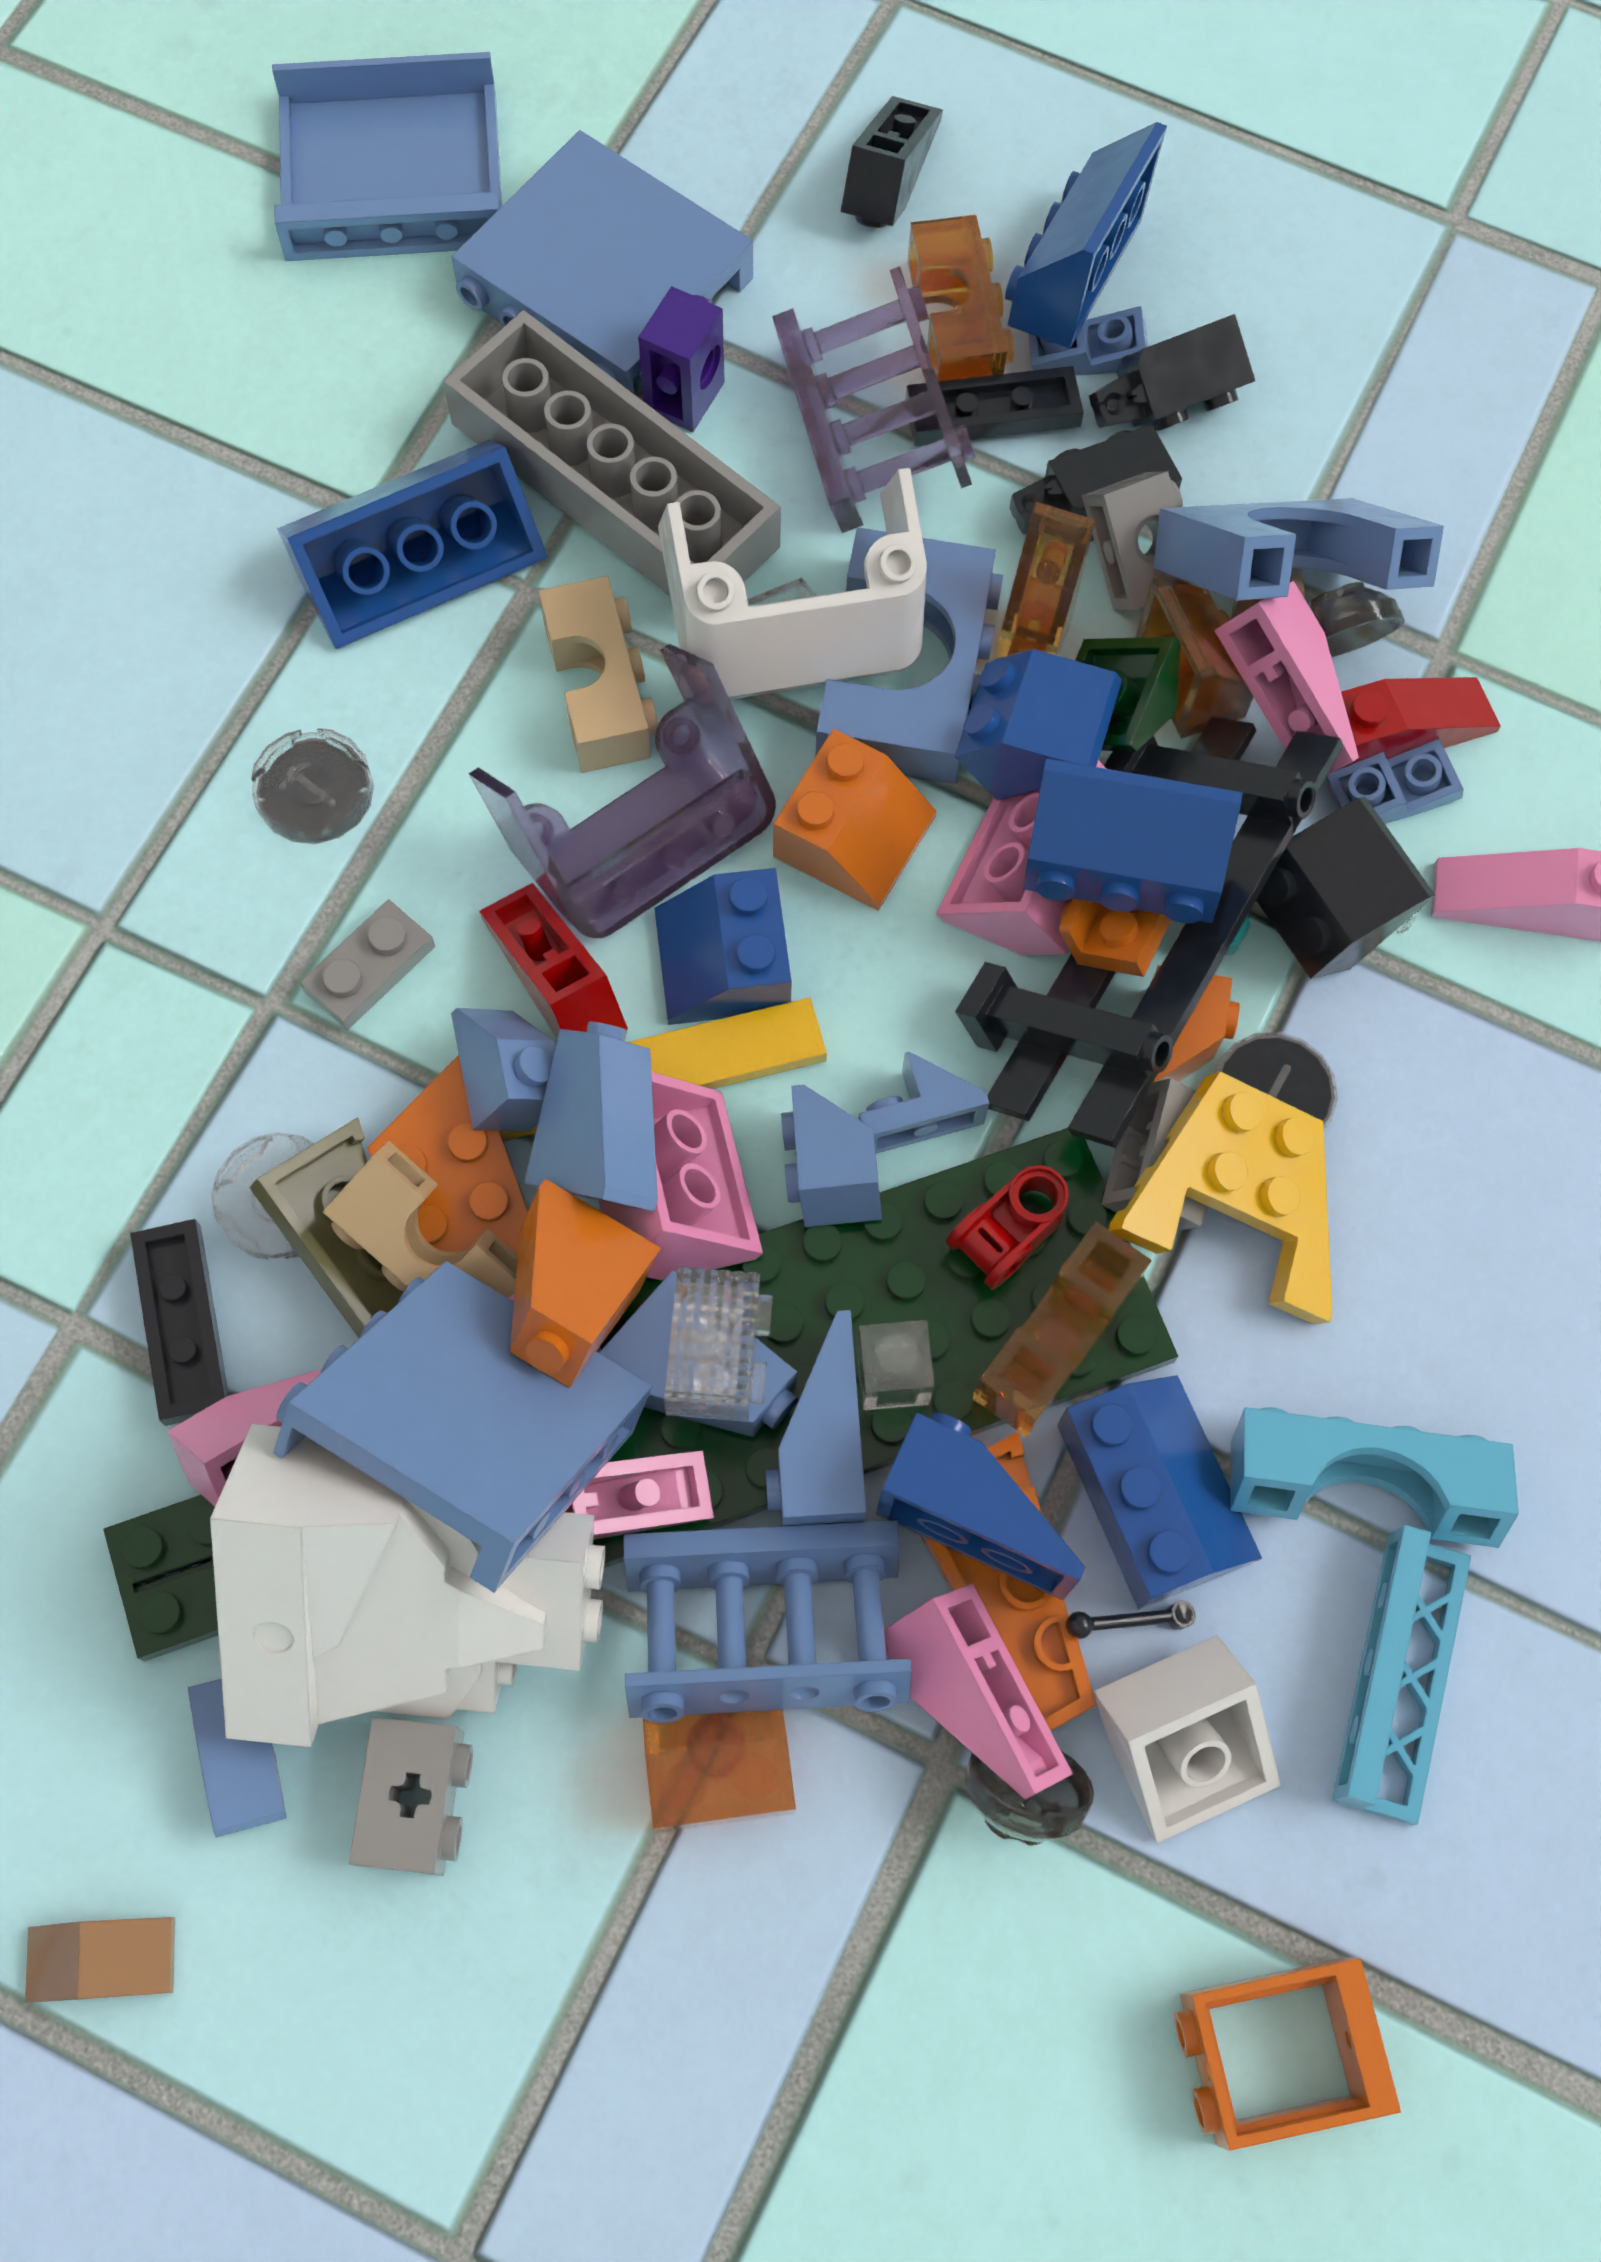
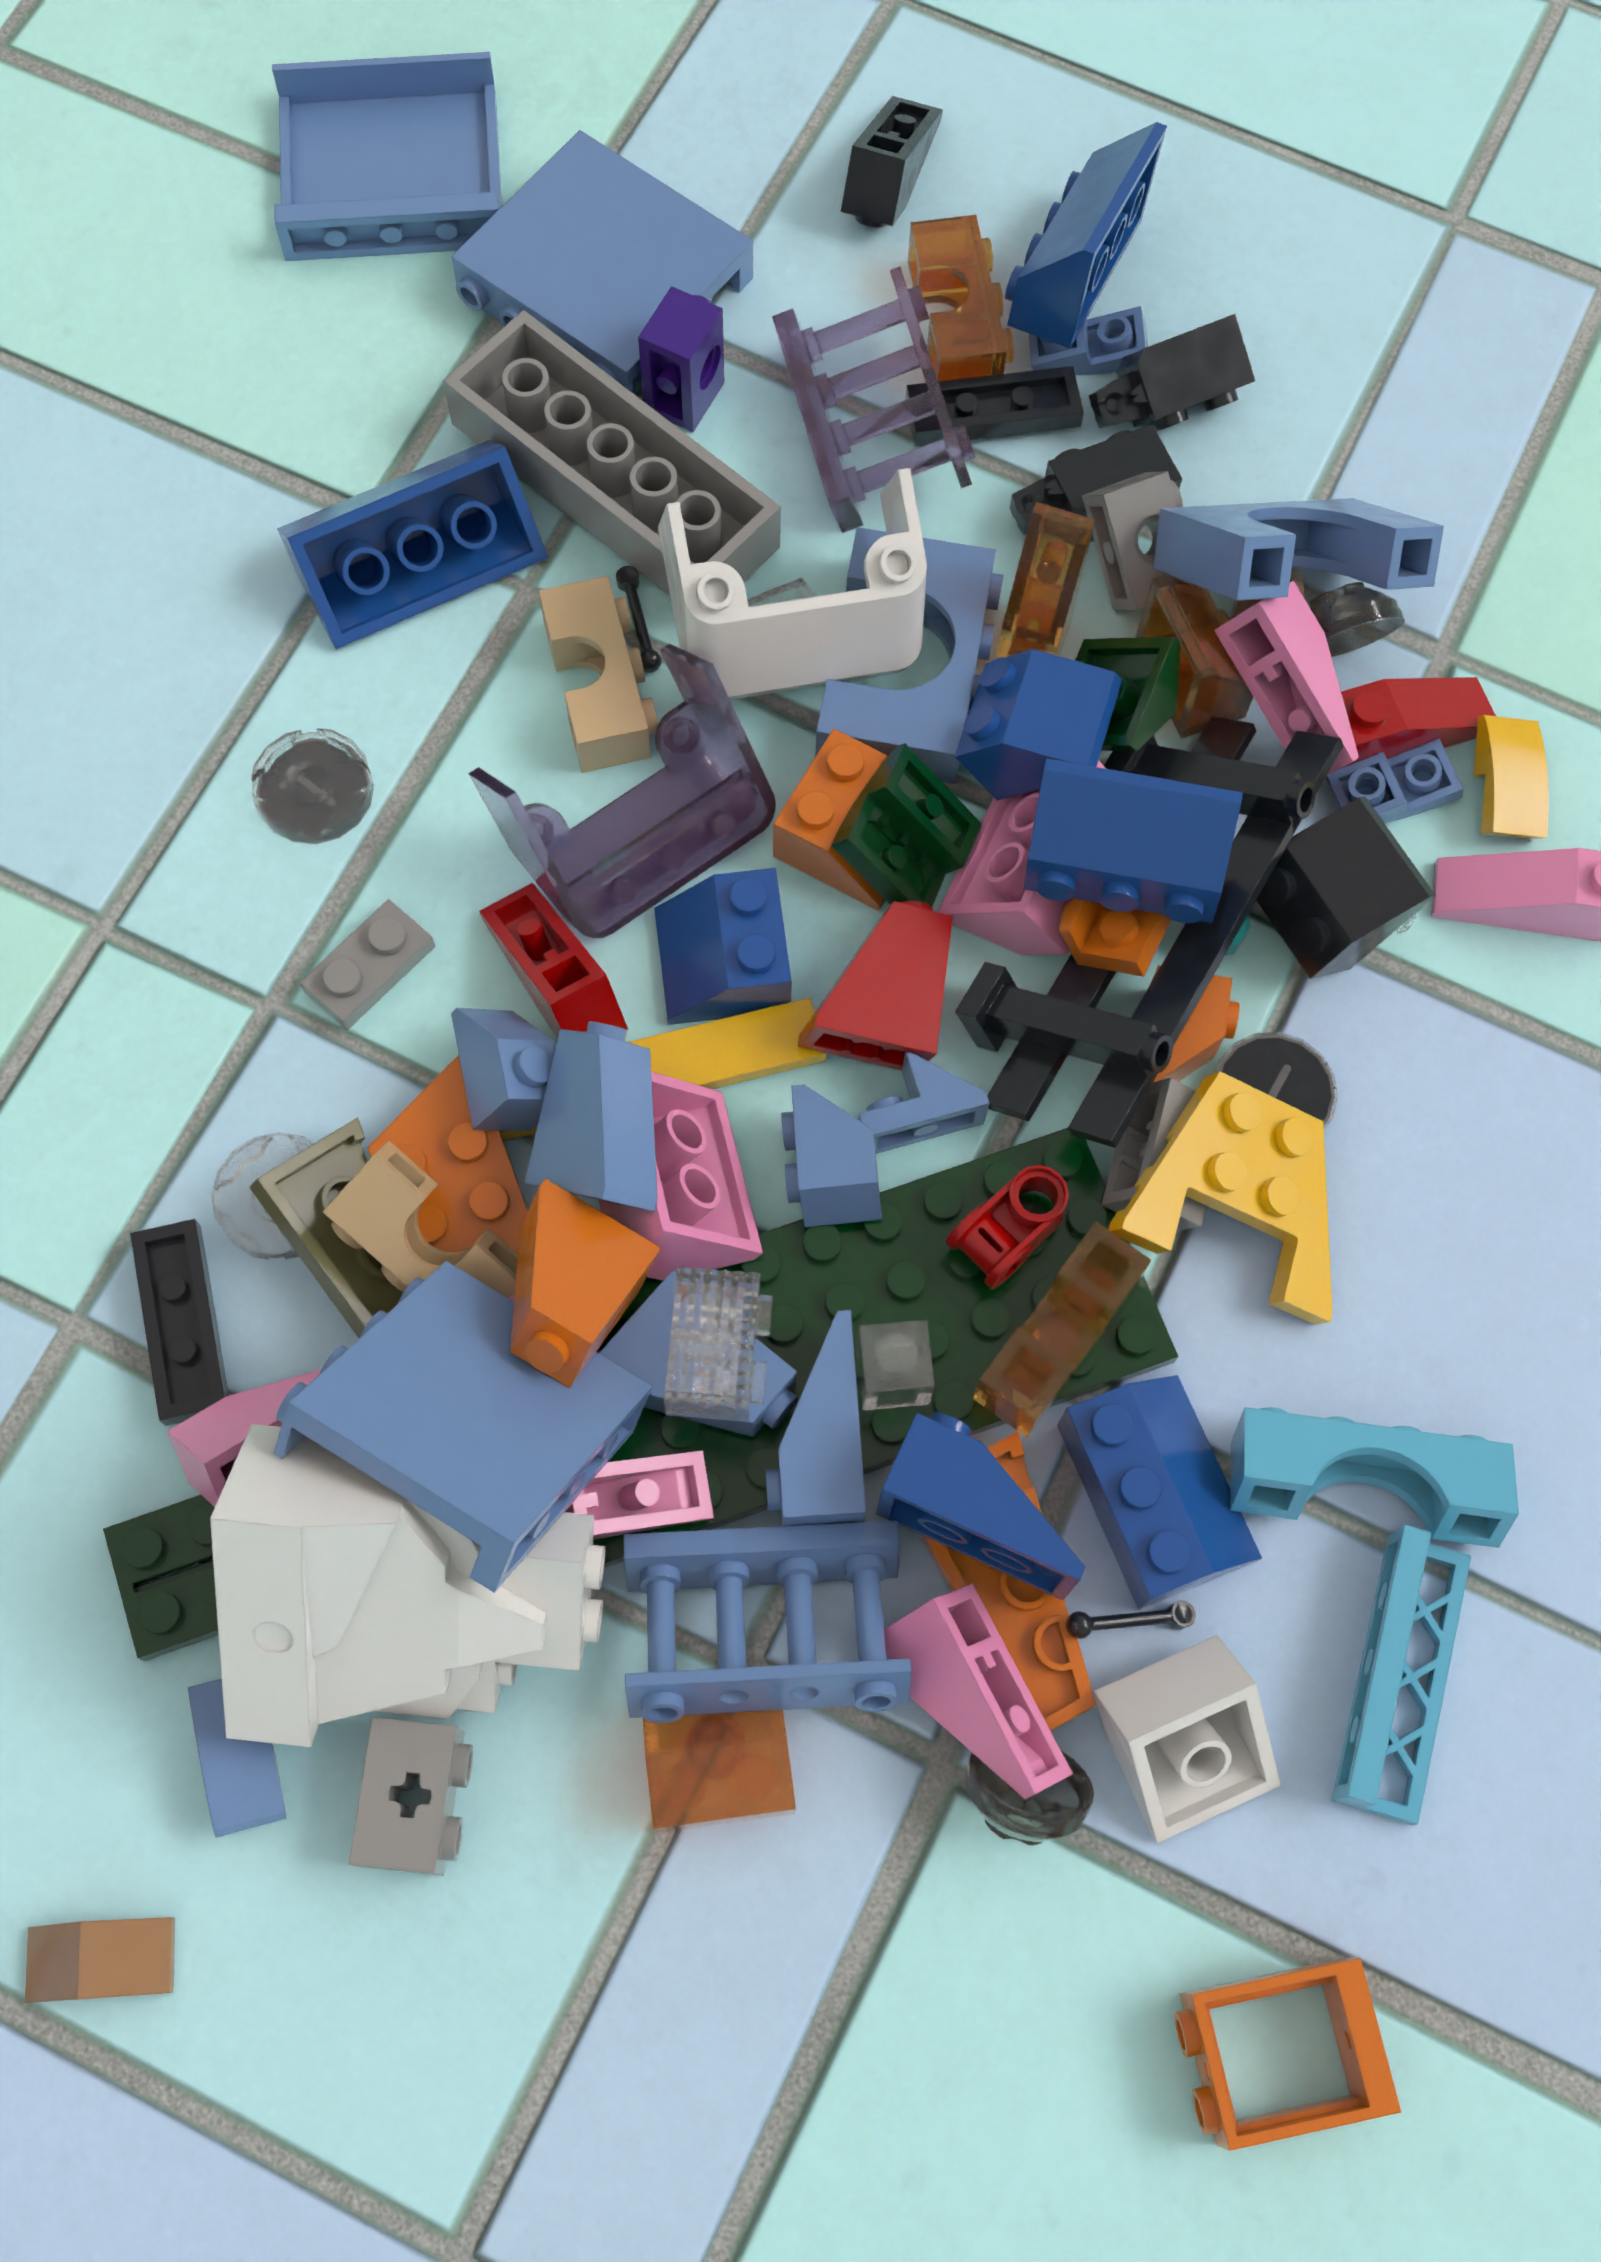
none -> black hinge [616,566,662,672]
none -> red slope [797,901,953,1071]
none -> dark green slope [831,743,982,907]
none -> yellow slope [1473,715,1549,839]

